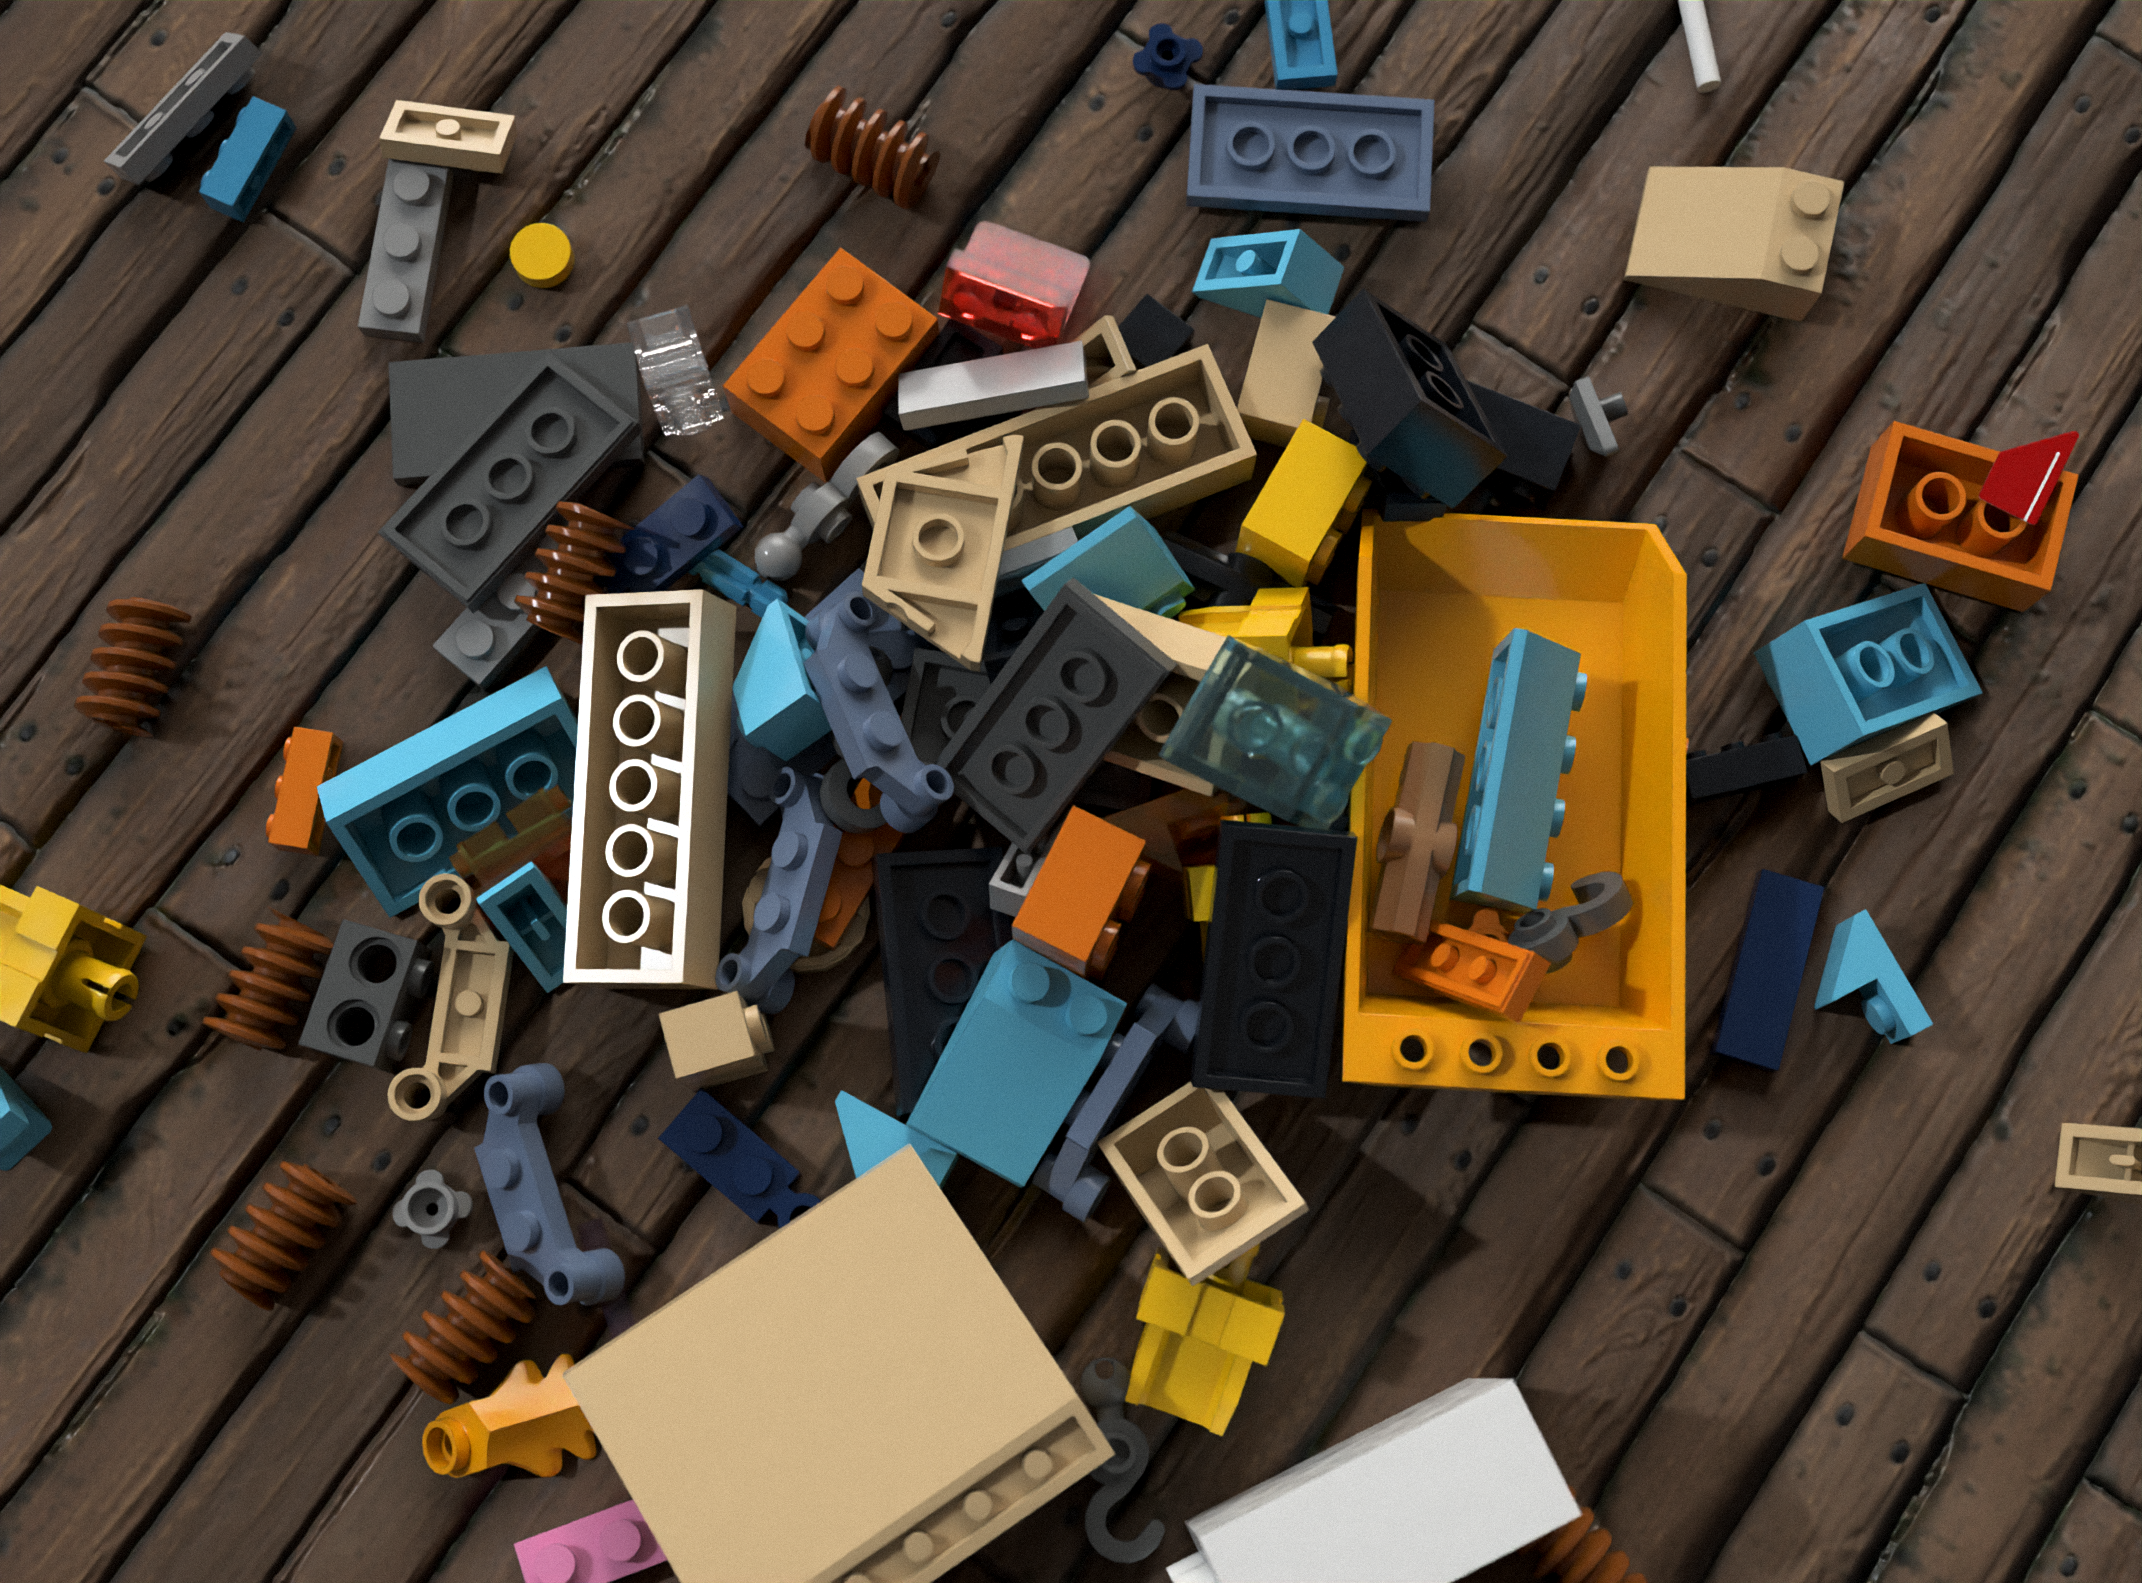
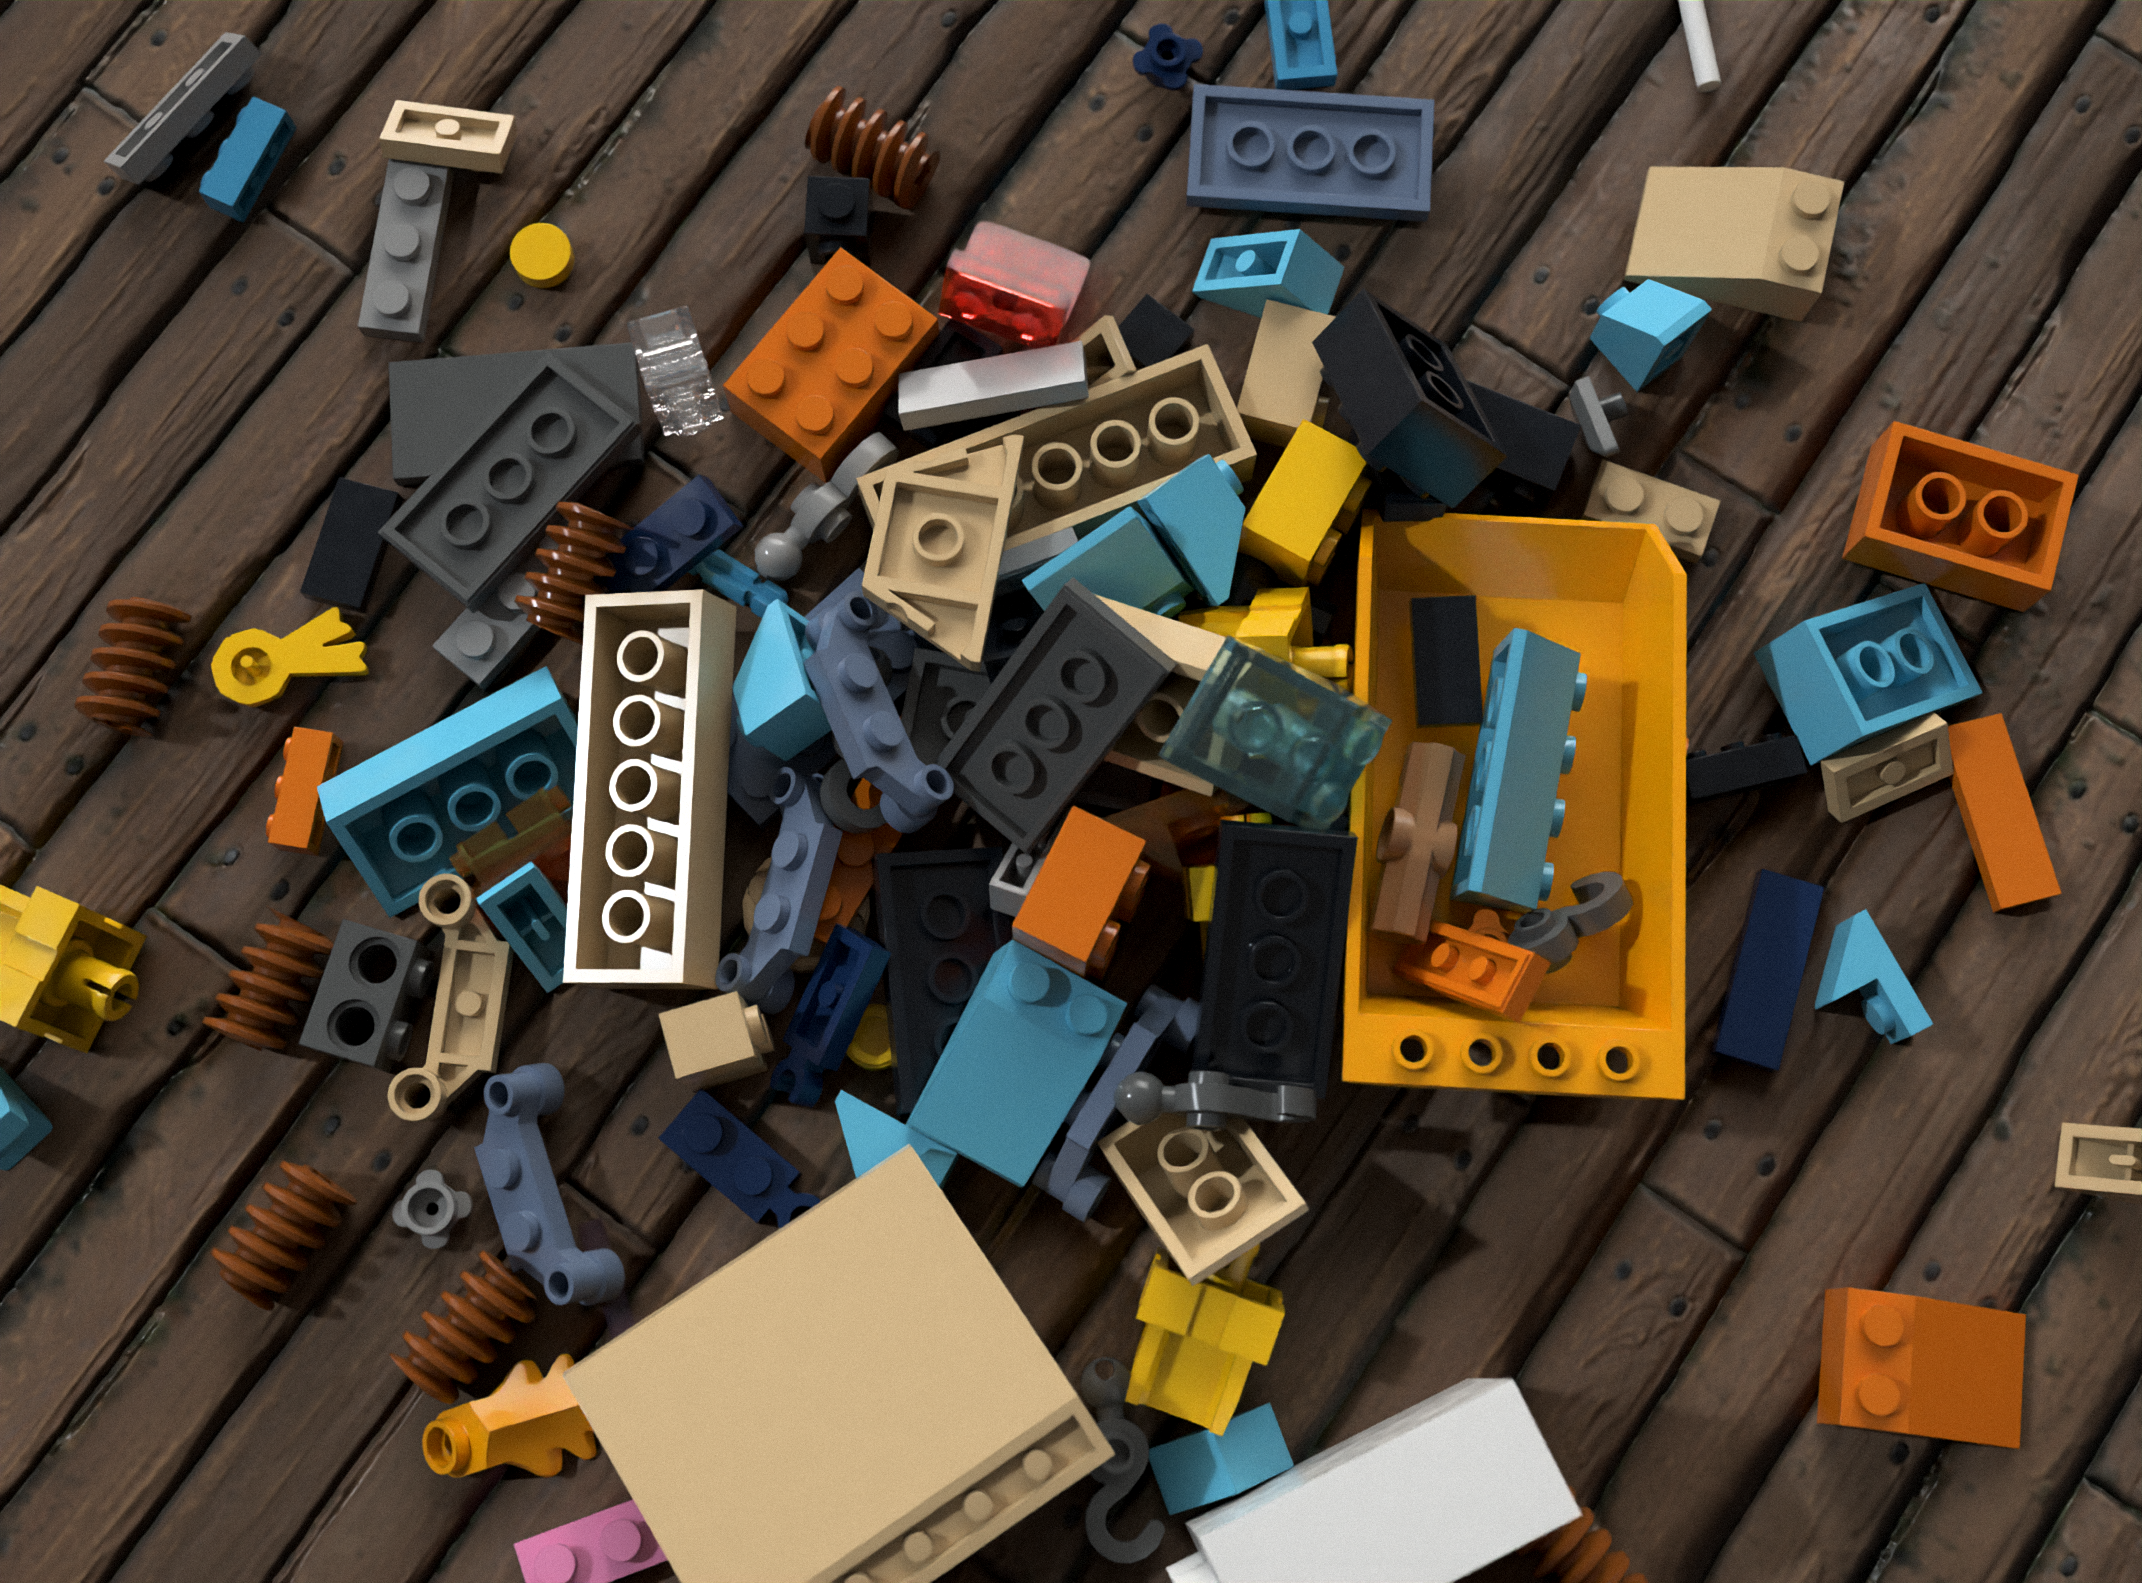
red sticker [1979,431,2079,525] -> none
none -> yellow piece [211,607,369,708]
none -> black tile [300,477,403,614]
none -> dark blue plate [770,923,892,1108]
none -> black brick [804,176,874,266]
none -> yellow tile [846,1004,892,1071]
none -> dark grey piece [1113,1071,1317,1131]
none -> medium azure slope [1137,454,1245,607]
none -> medium azure slope [1149,1402,1294,1515]
none -> black tile [1409,595,1483,728]
none -> tan plate [1580,460,1720,564]
none -> medium azure slope [1590,279,1712,392]
none -> orange slope [1817,1287,2026,1449]
none -> orange tile [1948,713,2062,913]

